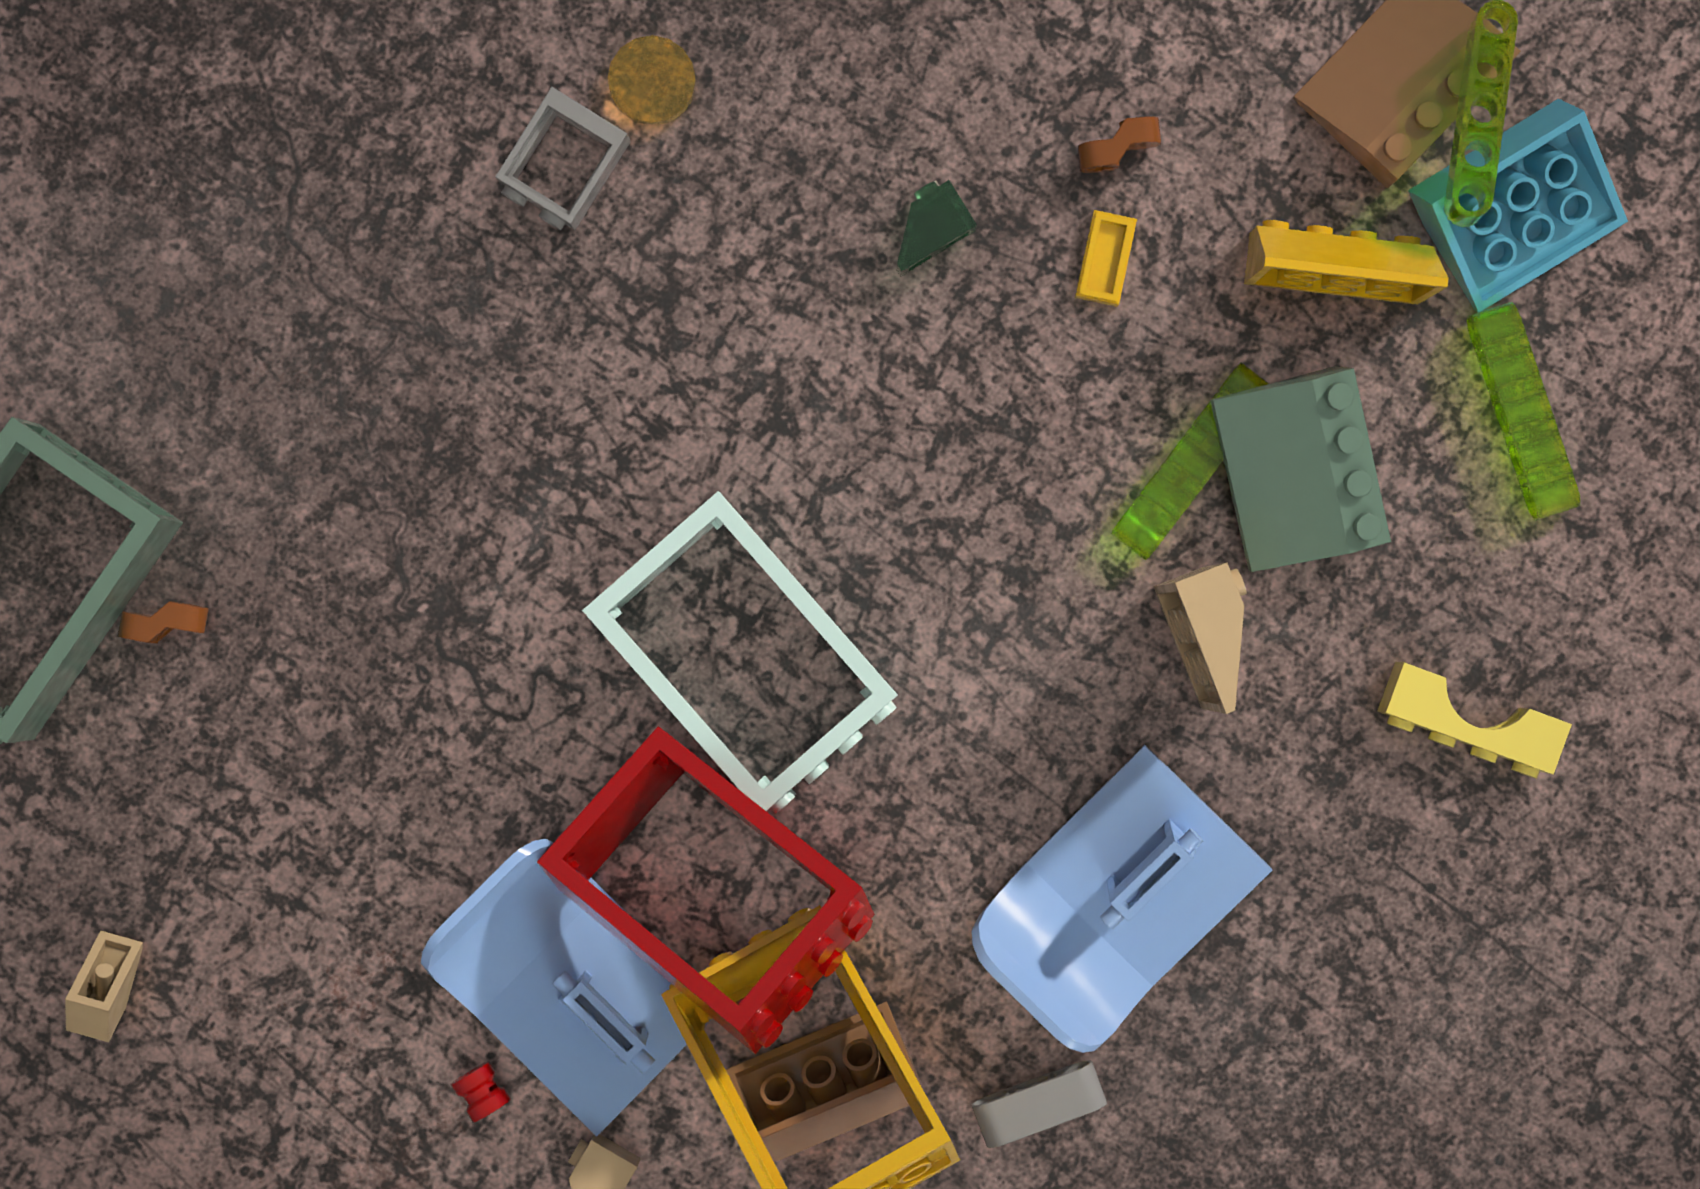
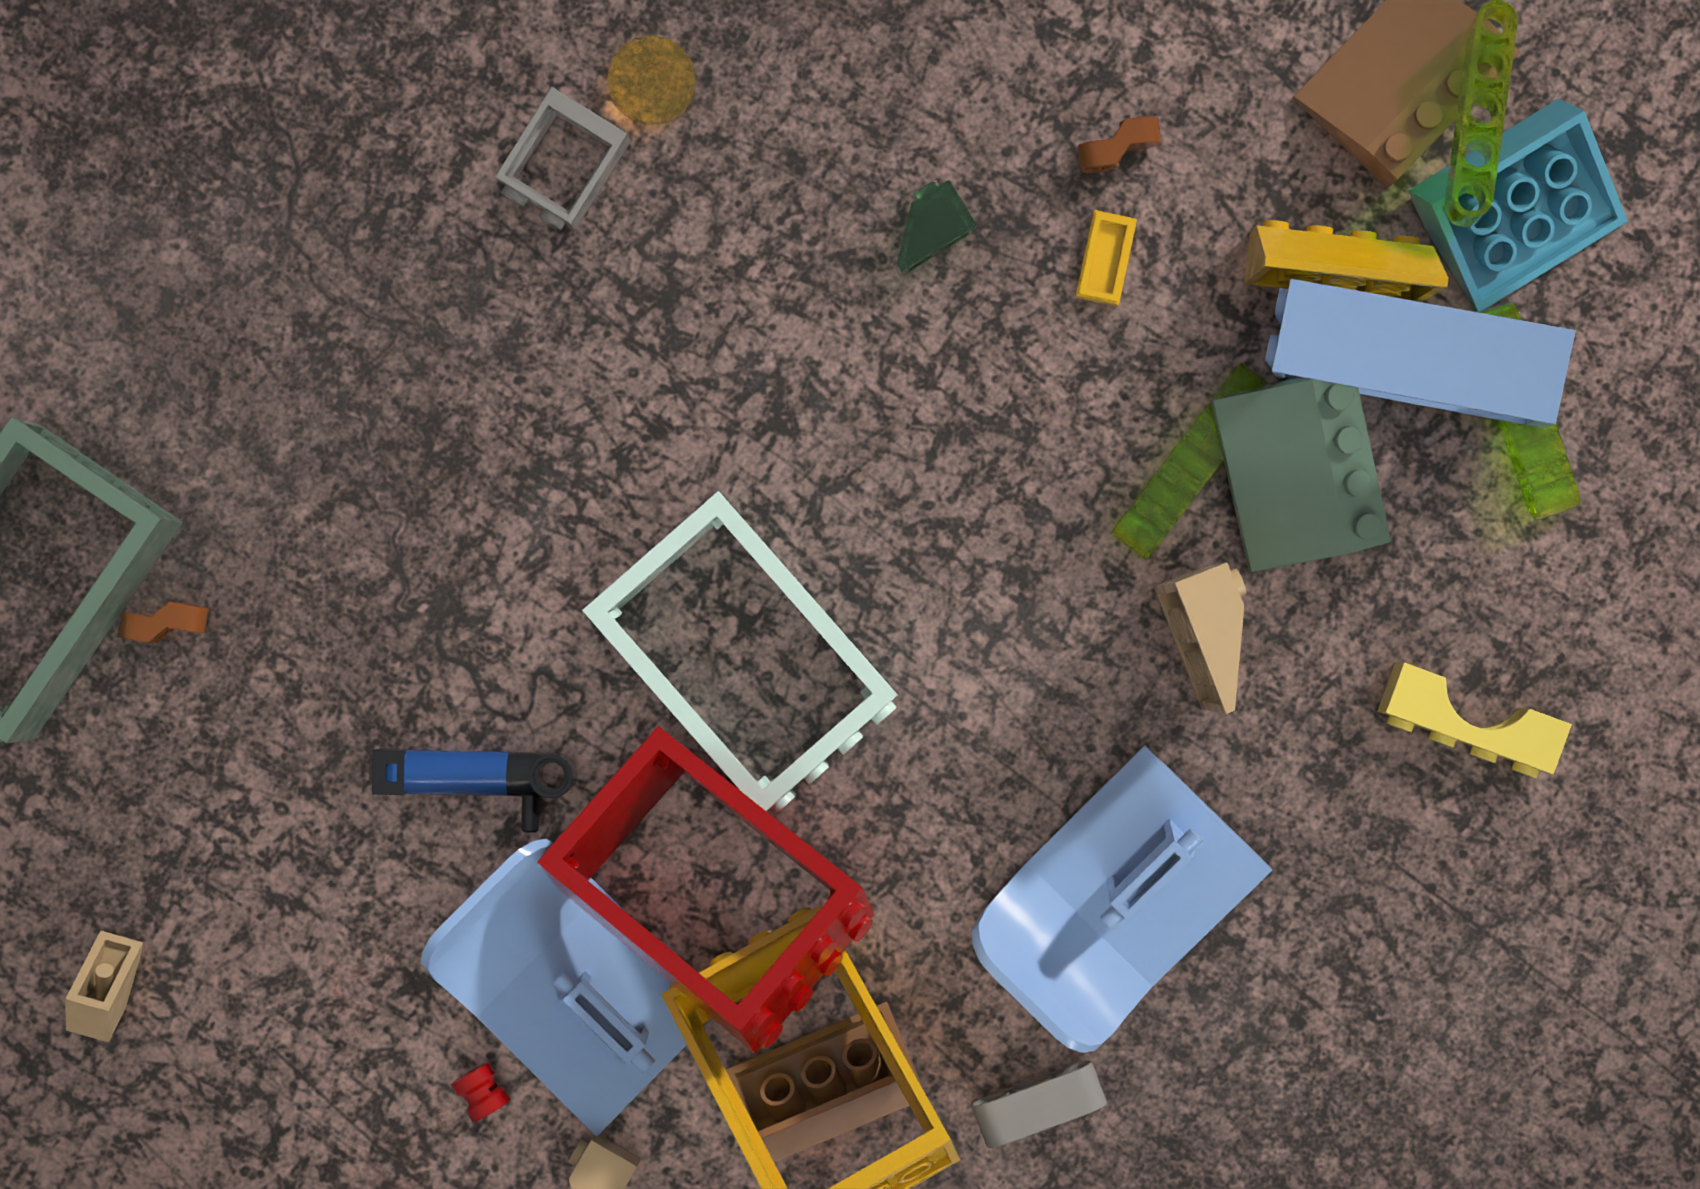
none -> piece [372,748,578,833]
none -> light blue door [1265,279,1576,428]

